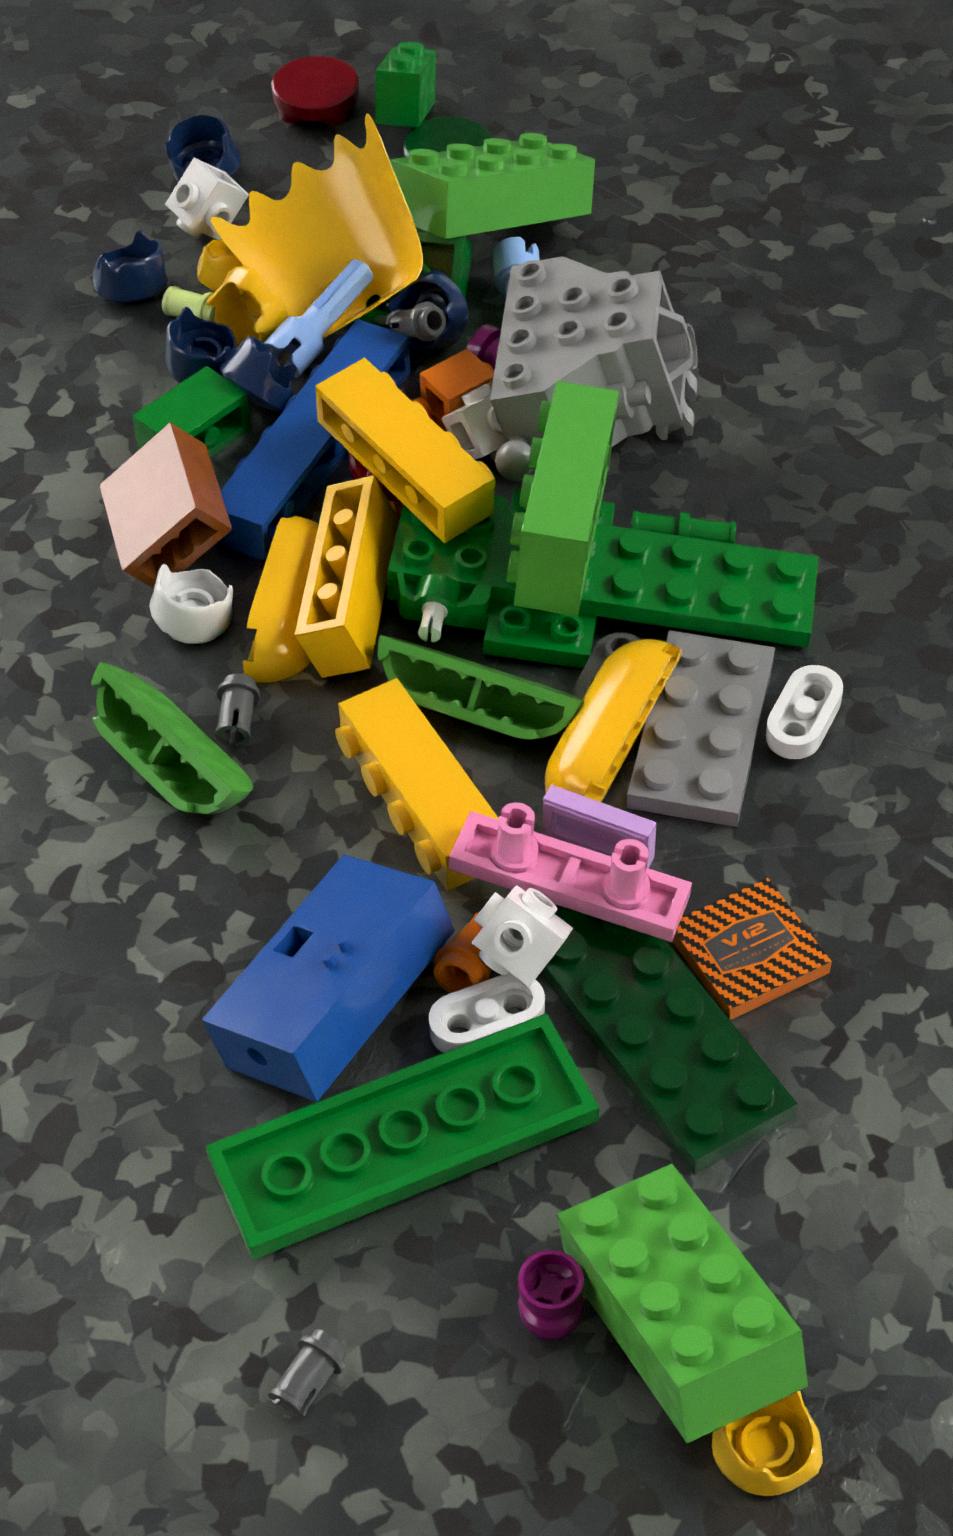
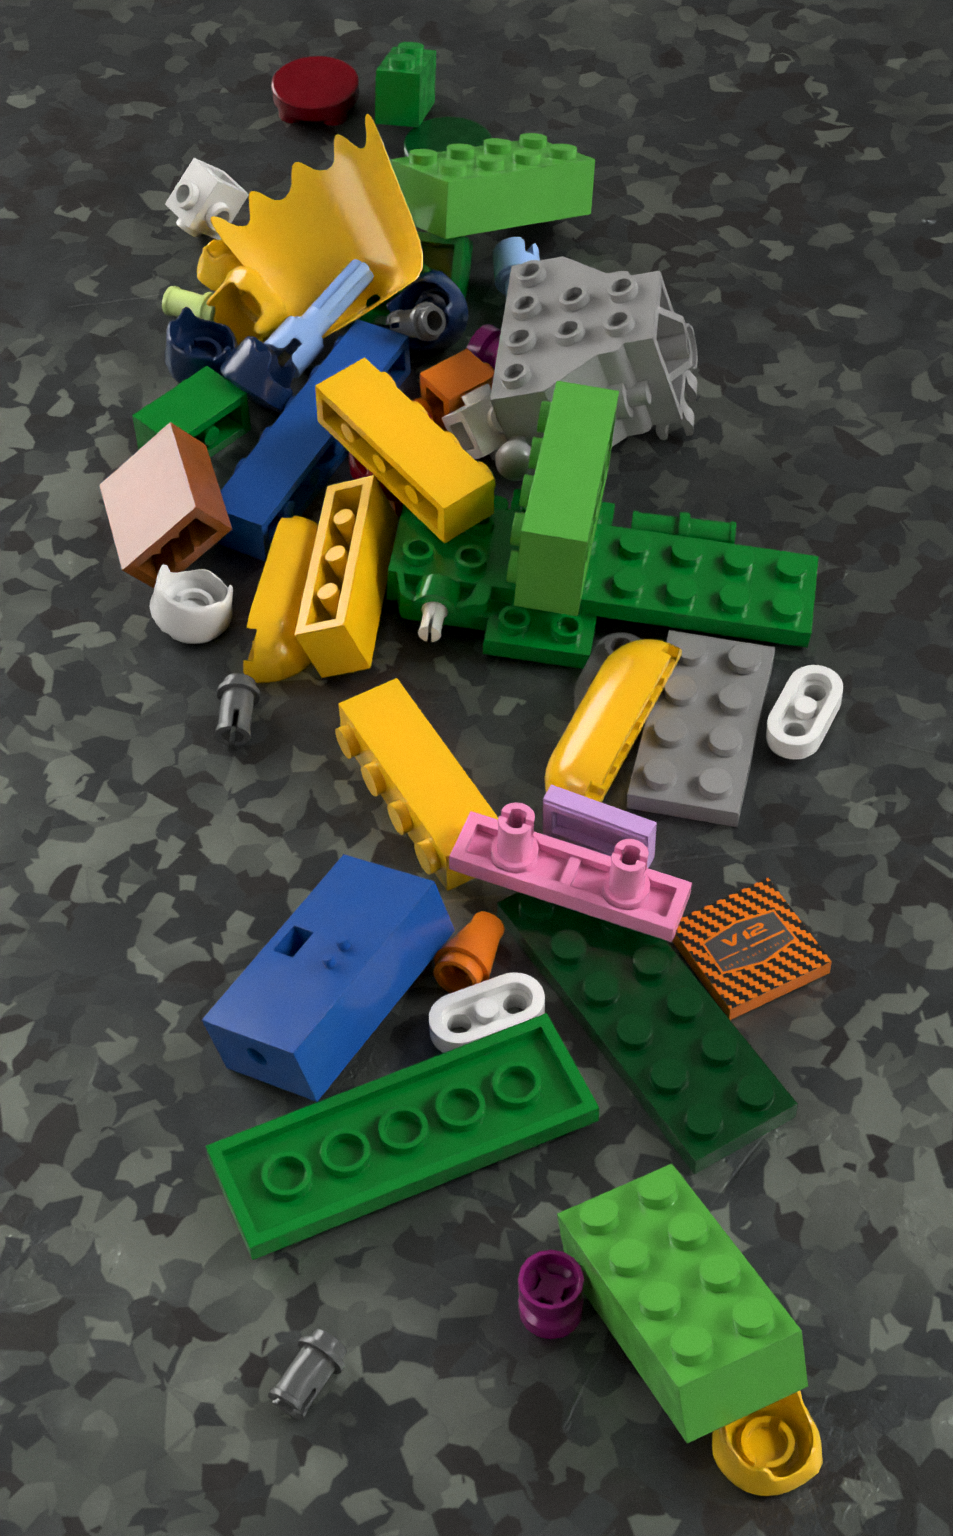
bright green brick [91,662,253,815] -> none
dark blue hair [92,230,168,303] -> none
dark blue hair [164,115,241,182] -> none
bright green brick [378,635,584,740] -> none
white brick [472,885,573,987] -> none

